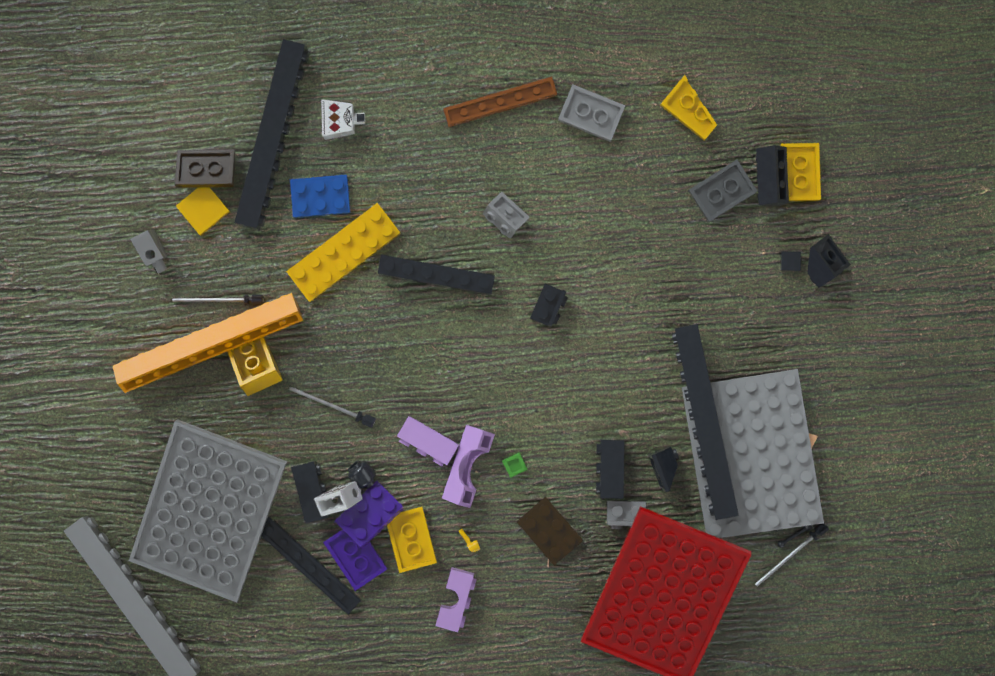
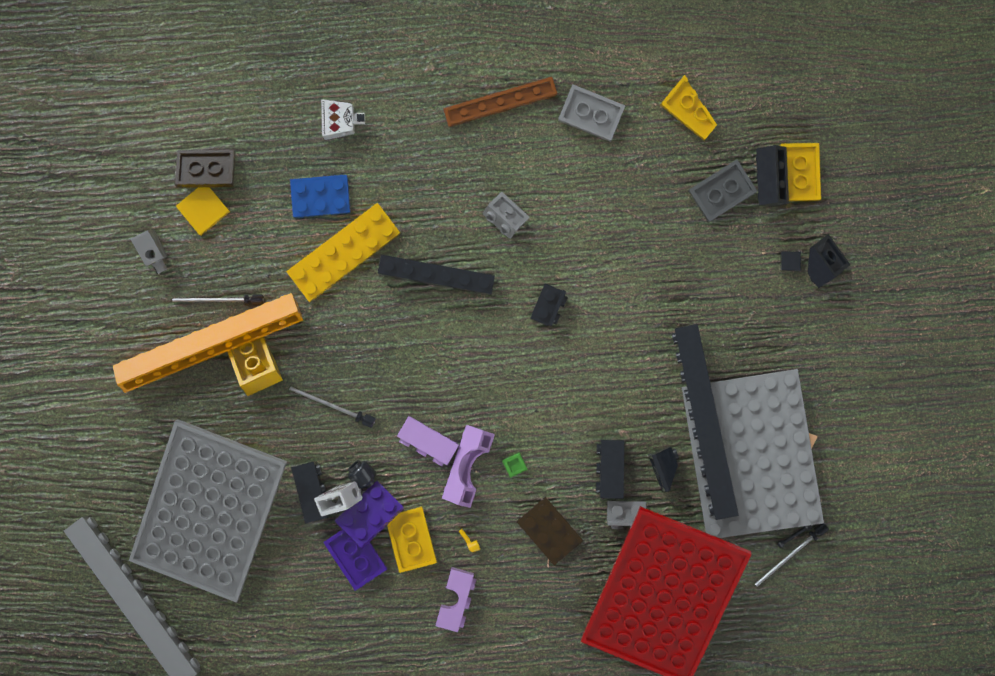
black brick [234,39,309,231] -> none
black tile [261,515,362,615] -> none

